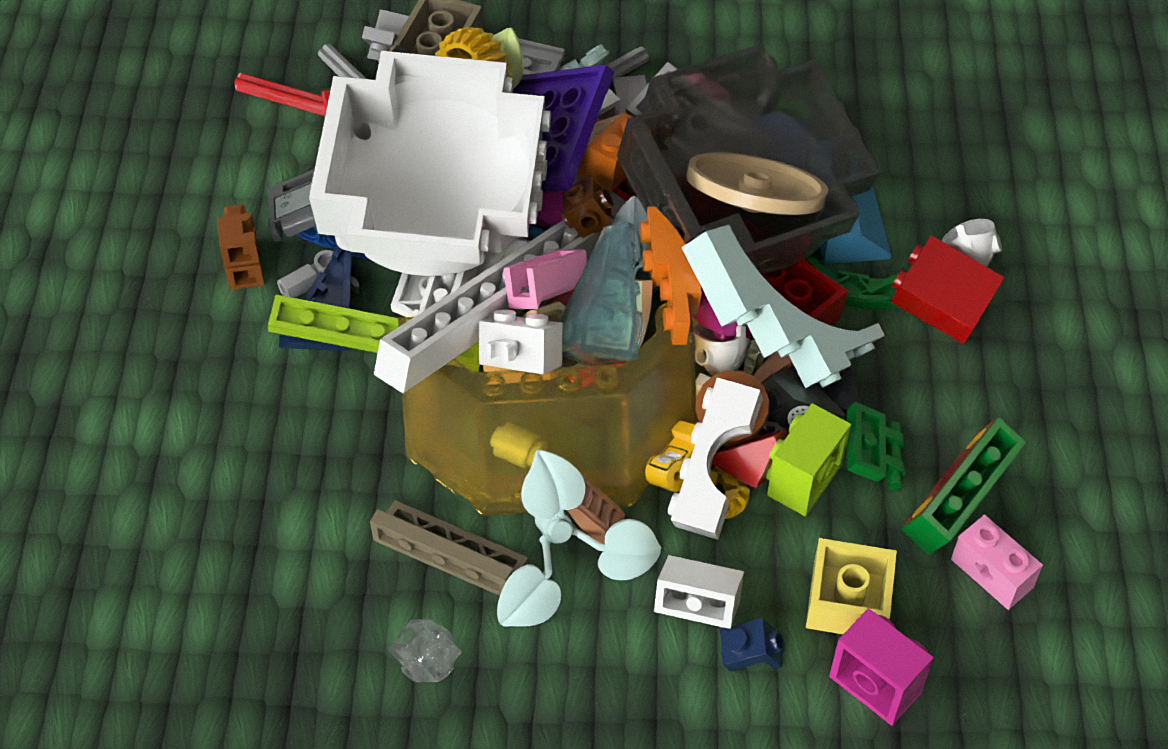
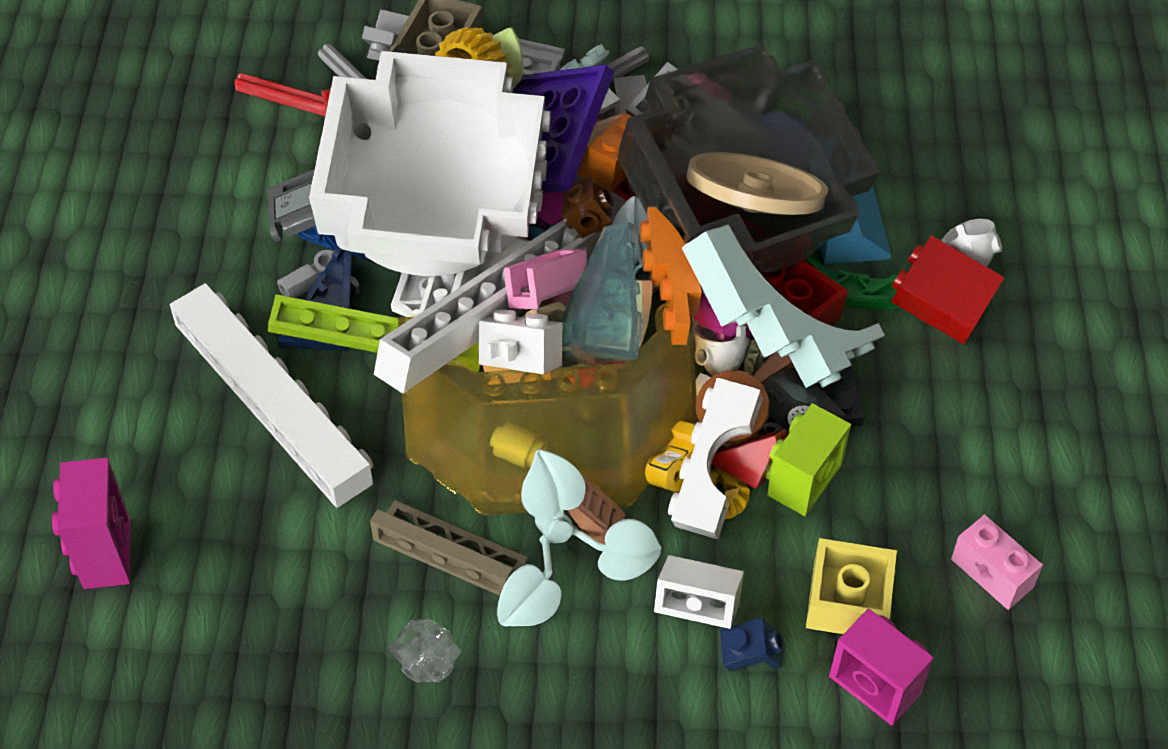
dark orange hips [217,204,264,290] -> none
green plate [847,402,905,491] -> none
green brick [900,417,1026,555] -> none
none -> dark pink brick [52,457,131,589]
none -> white brick [170,283,373,508]

